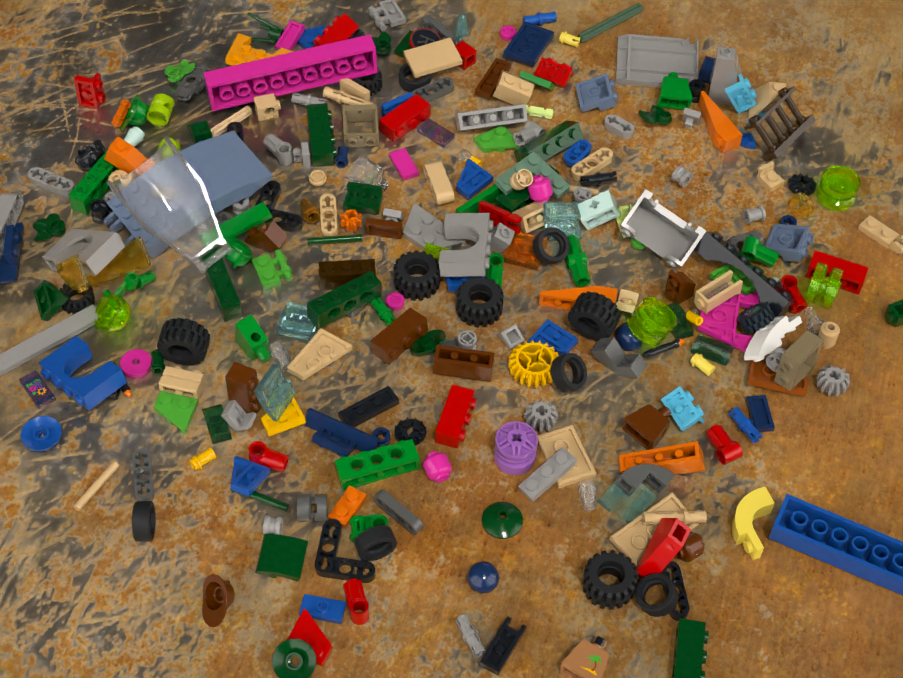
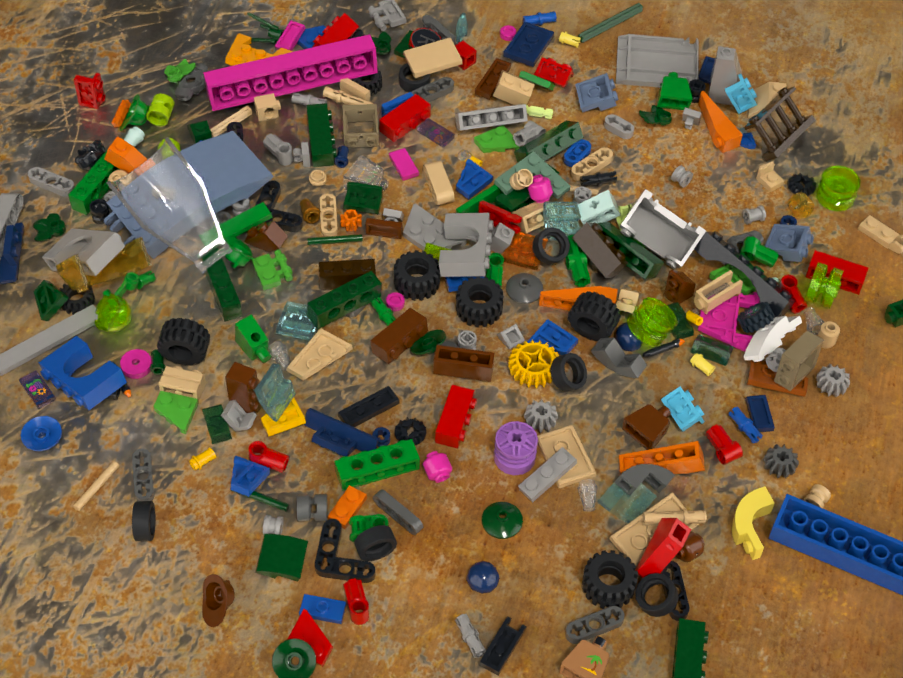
none -> dark grey dish [506,273,543,304]
none -> dark grey beam [565,606,625,644]
none -> dark brown brick [572,222,628,278]
none -> dark green brick [598,222,664,279]
none -> dark grey gear [763,444,799,479]
none -> tan wheel [803,484,831,508]

